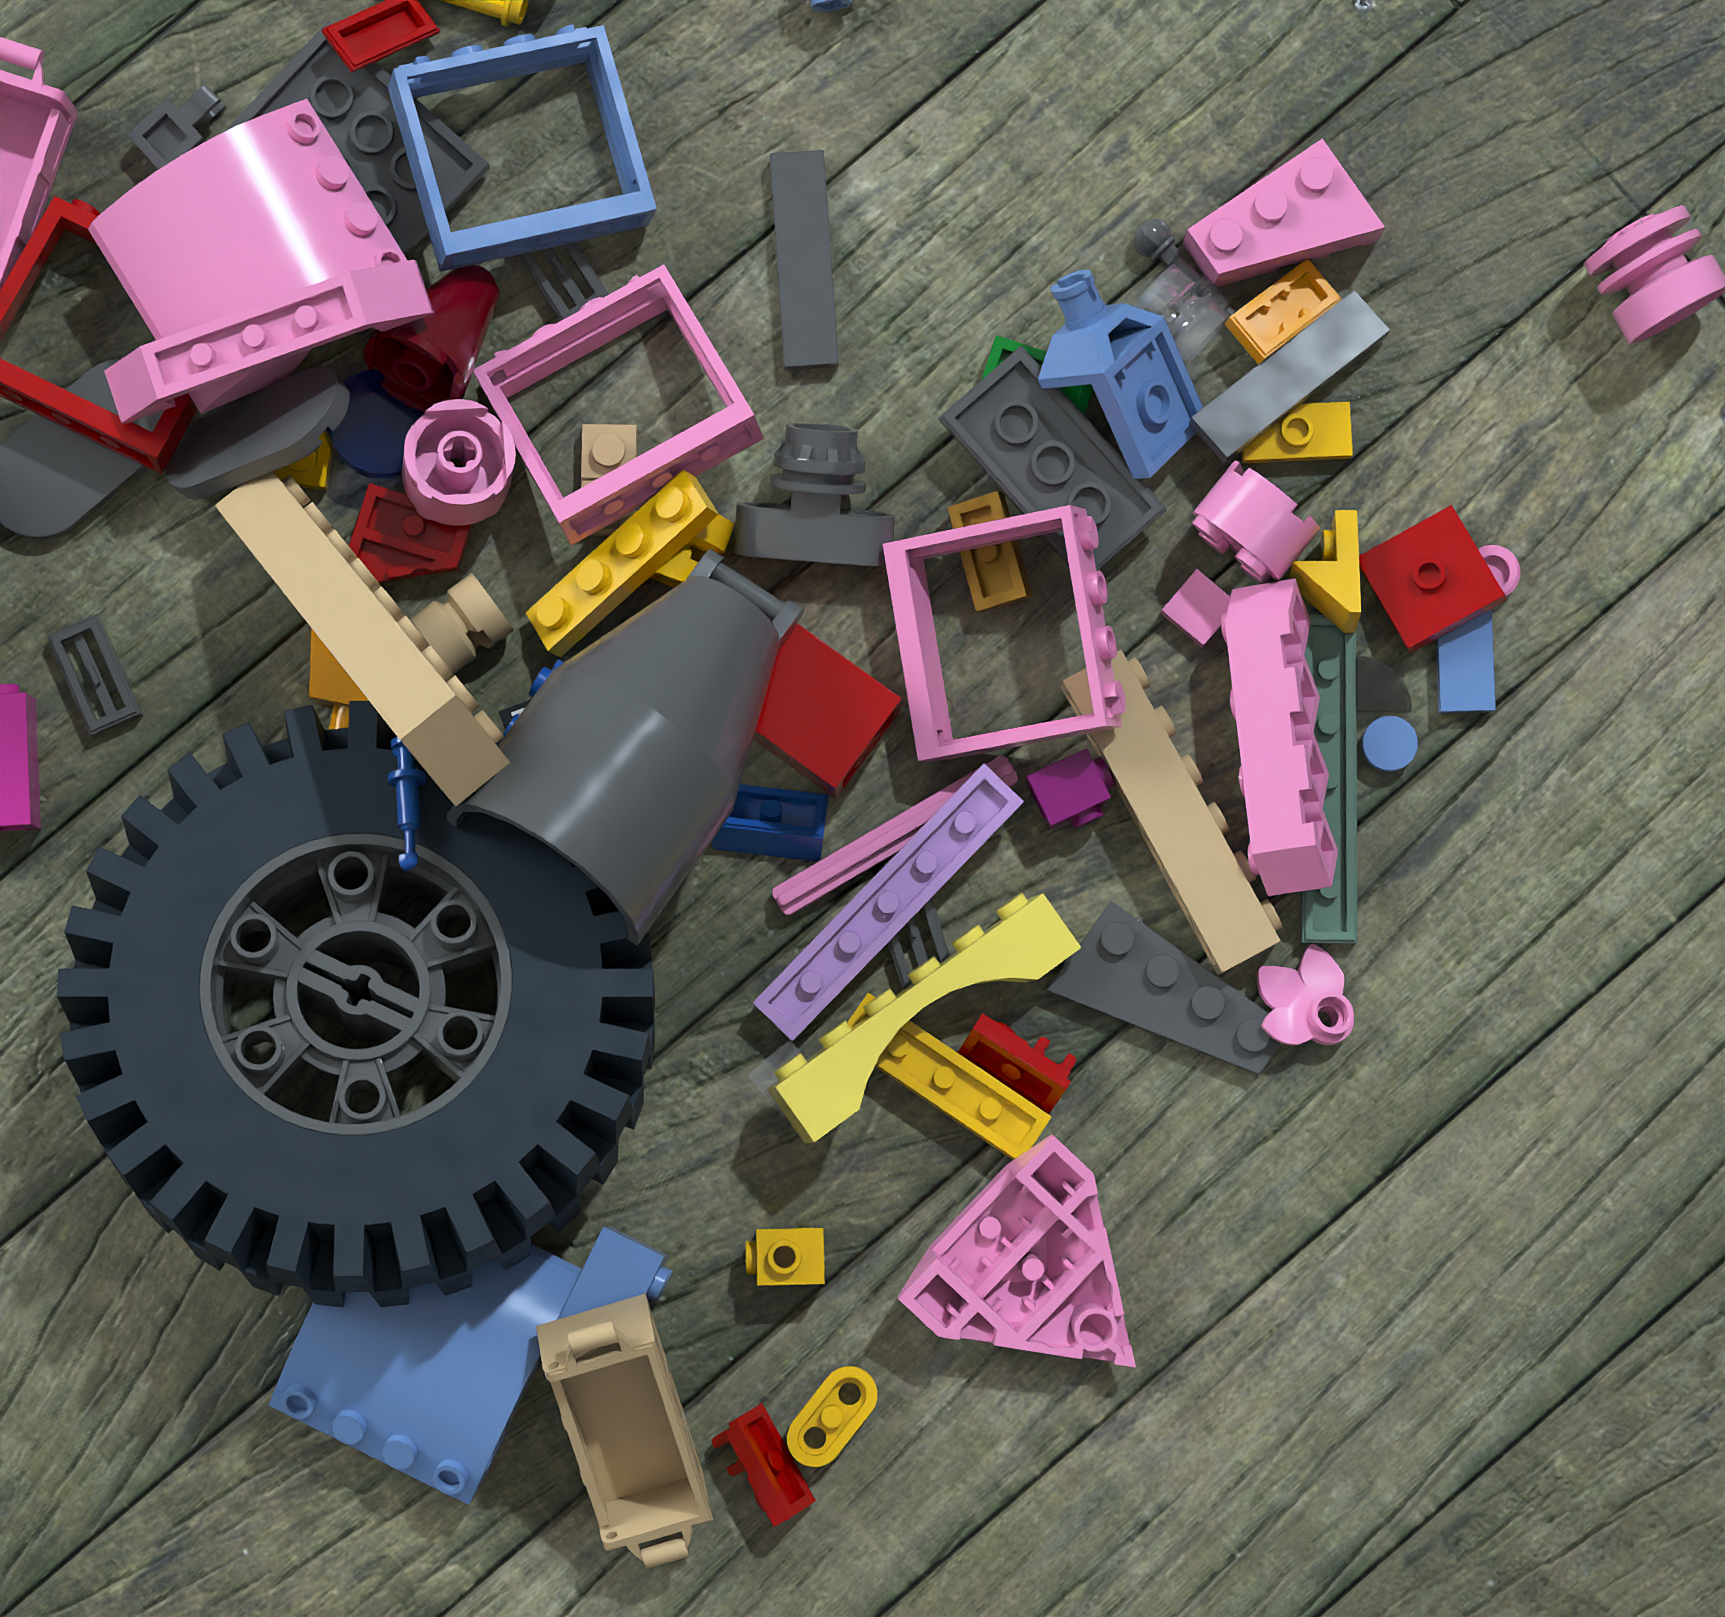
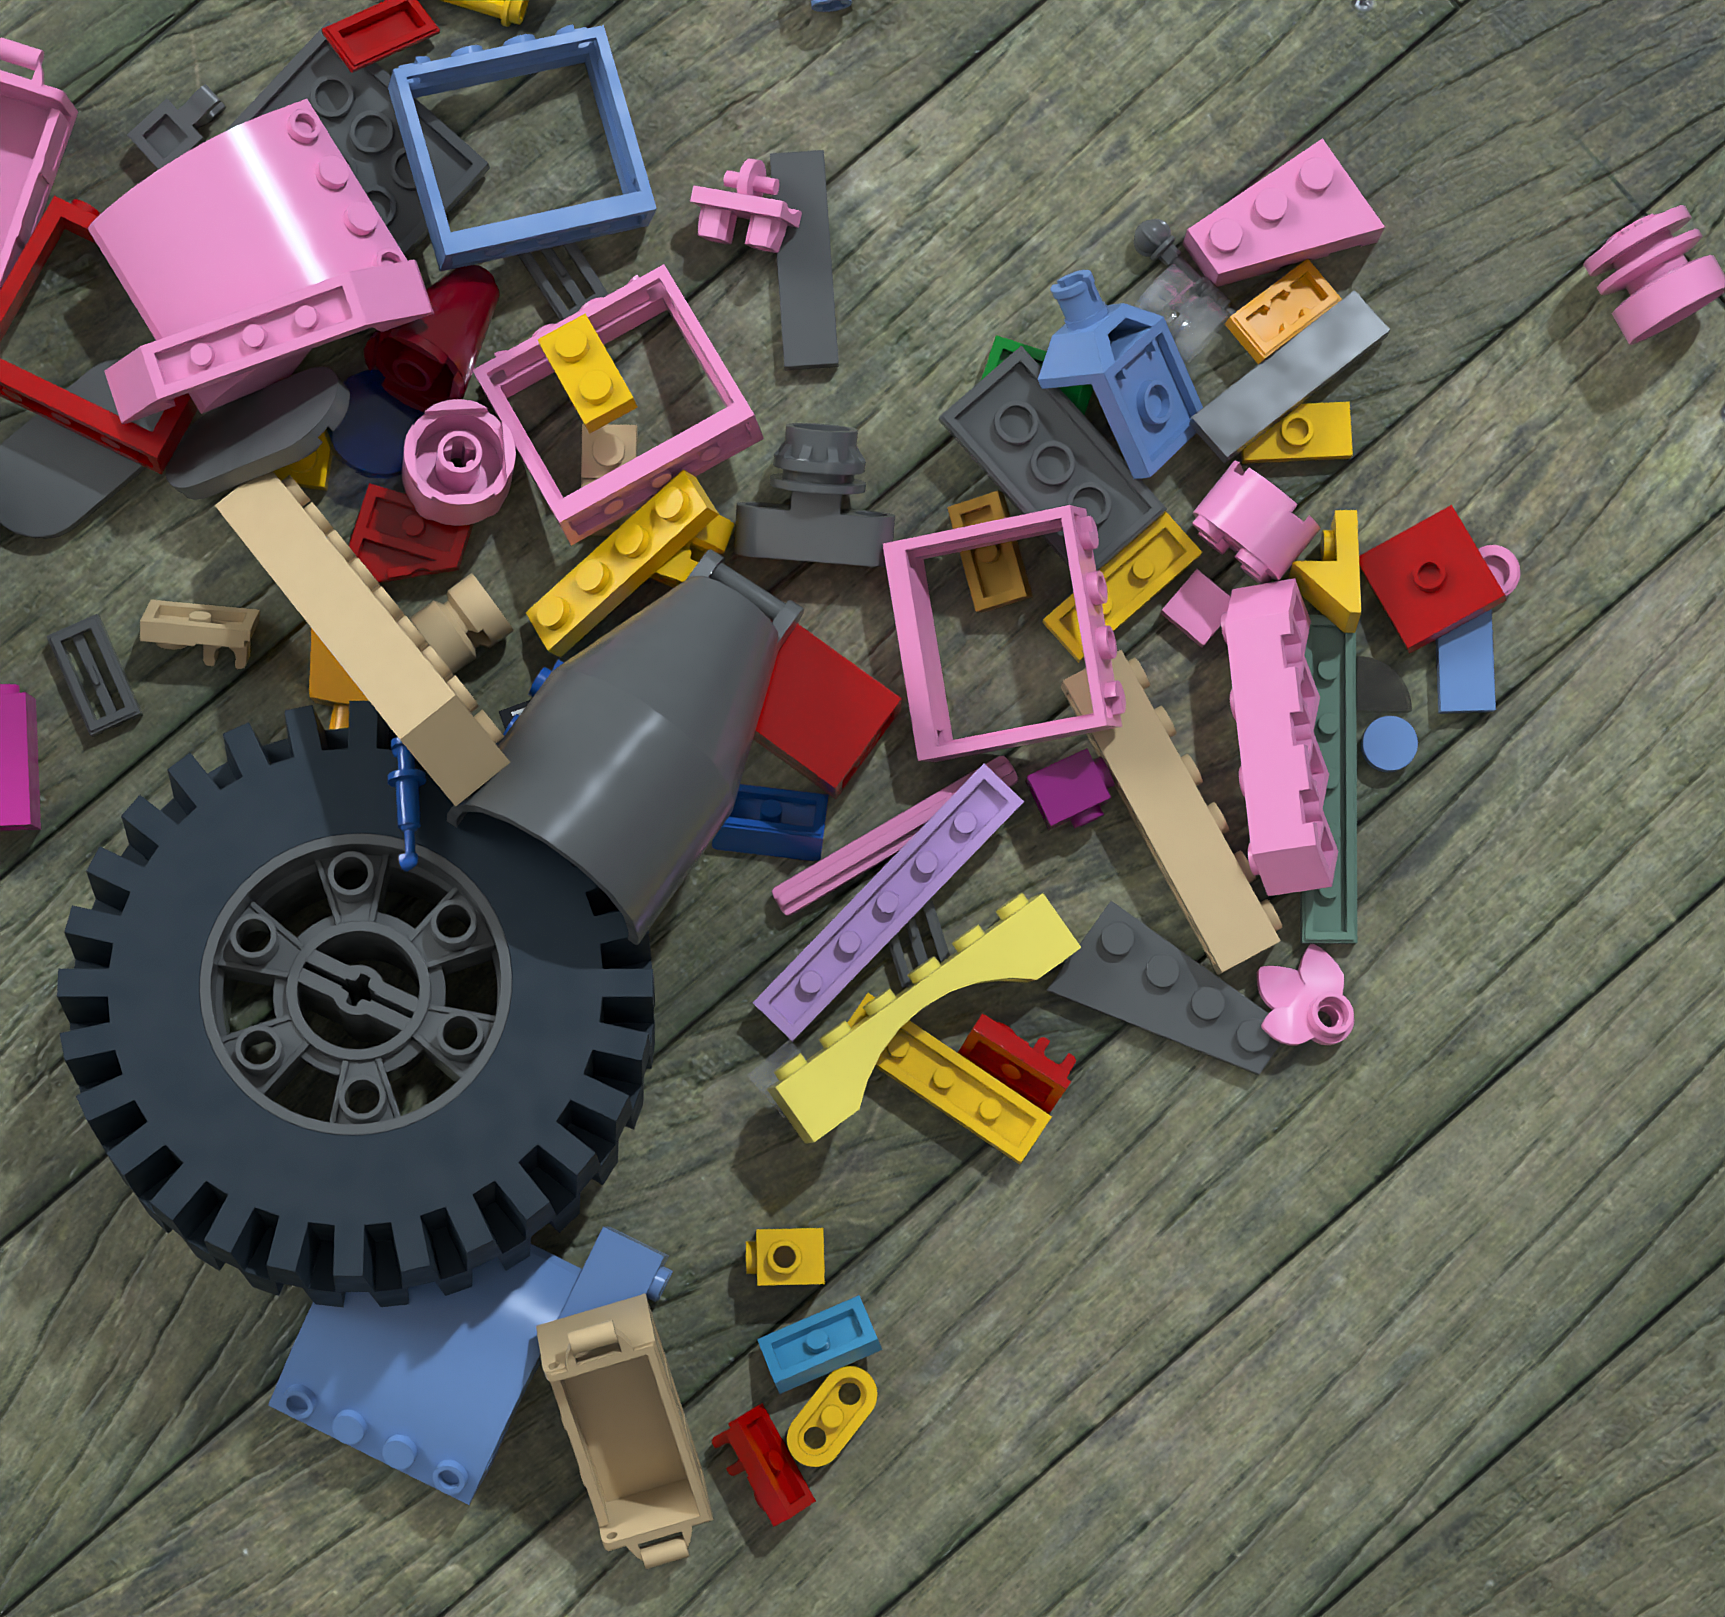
bright pink wedge [897,1134,1136,1368] -> none
none -> tan plate [140,600,260,669]
none -> yellow plate [537,313,638,434]
none -> bright pink hips [690,158,802,253]
none -> dark azure plate [757,1295,882,1394]
none -> yellow plate [1042,512,1203,663]

